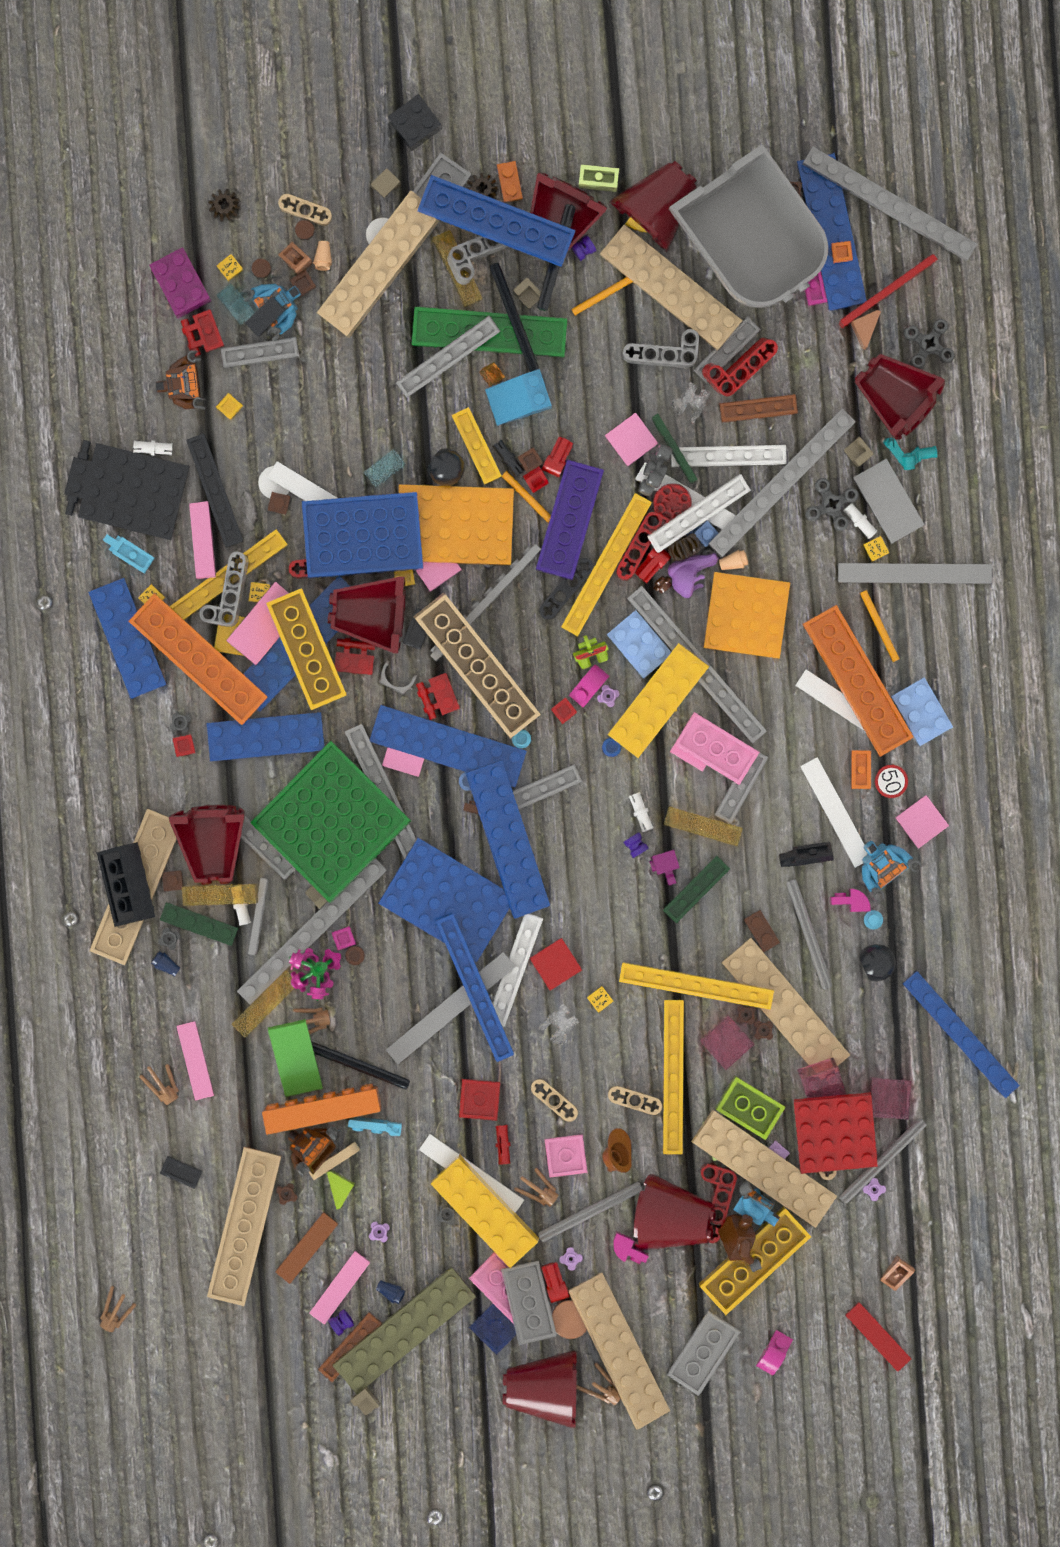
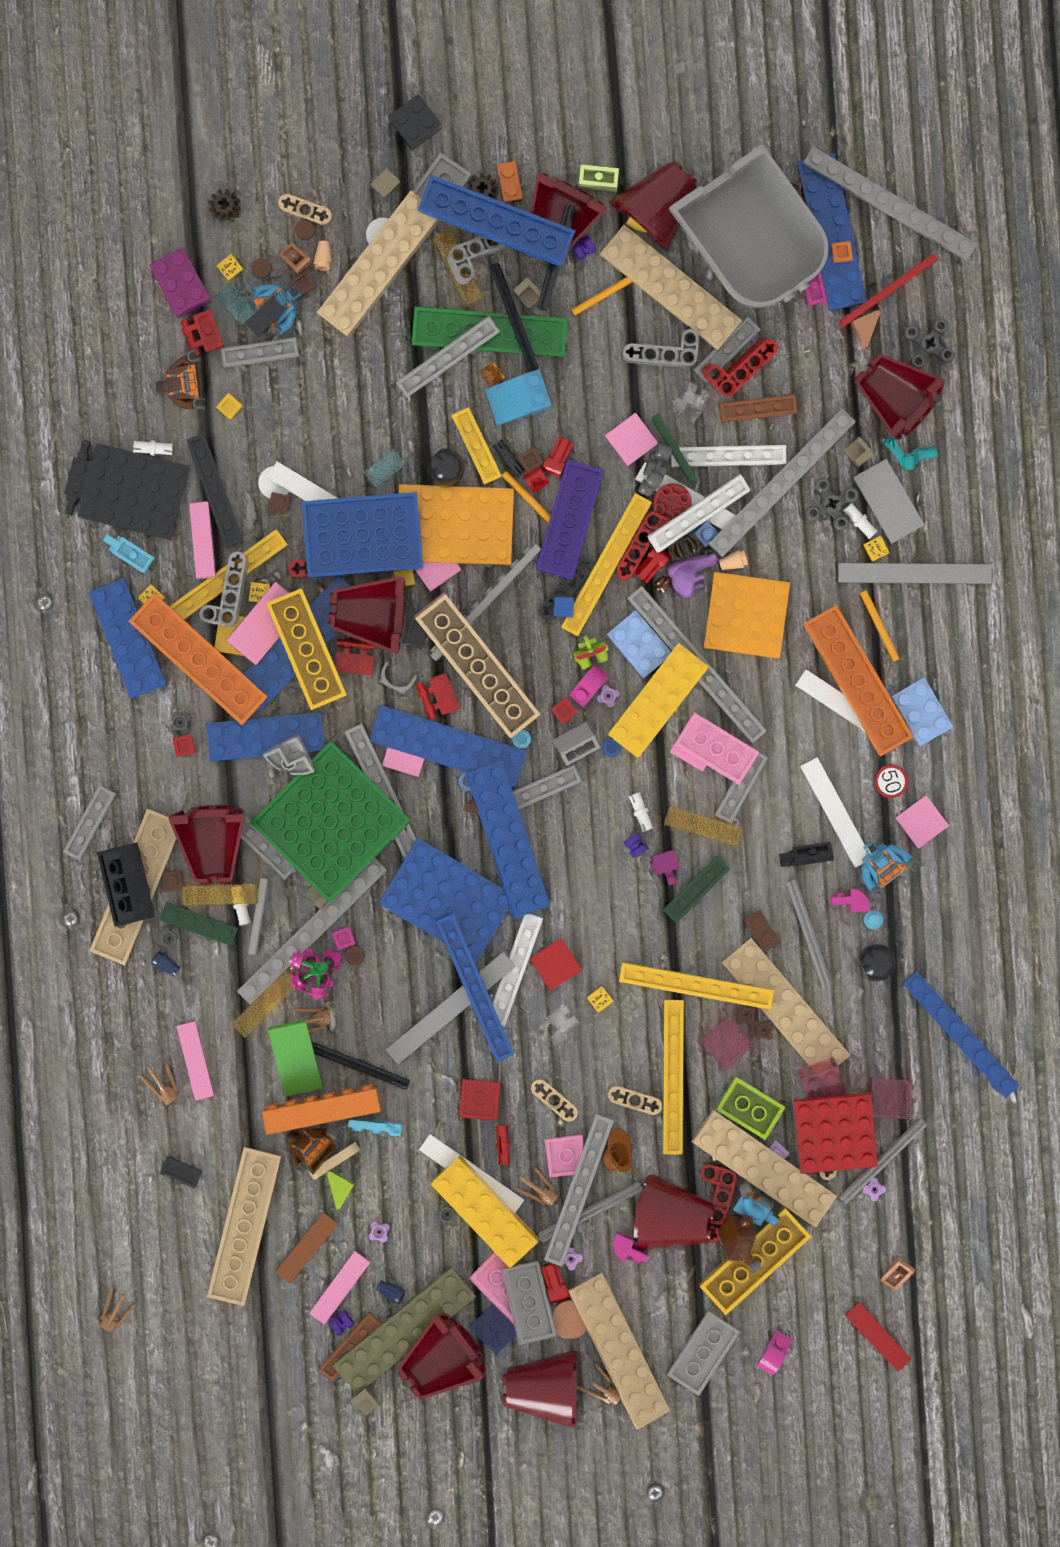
reddish brown plate [276,1183,298,1205] -> none
orange plate [851,750,871,789] -> none
none -> light grey tile [63,784,117,861]
none -> light grey brick [263,734,315,775]
none -> dark red cone [397,1313,486,1400]
none -> light grey plate [544,1114,614,1266]
none -> blue tile [553,597,574,618]
none -> light grey brick [553,722,600,766]

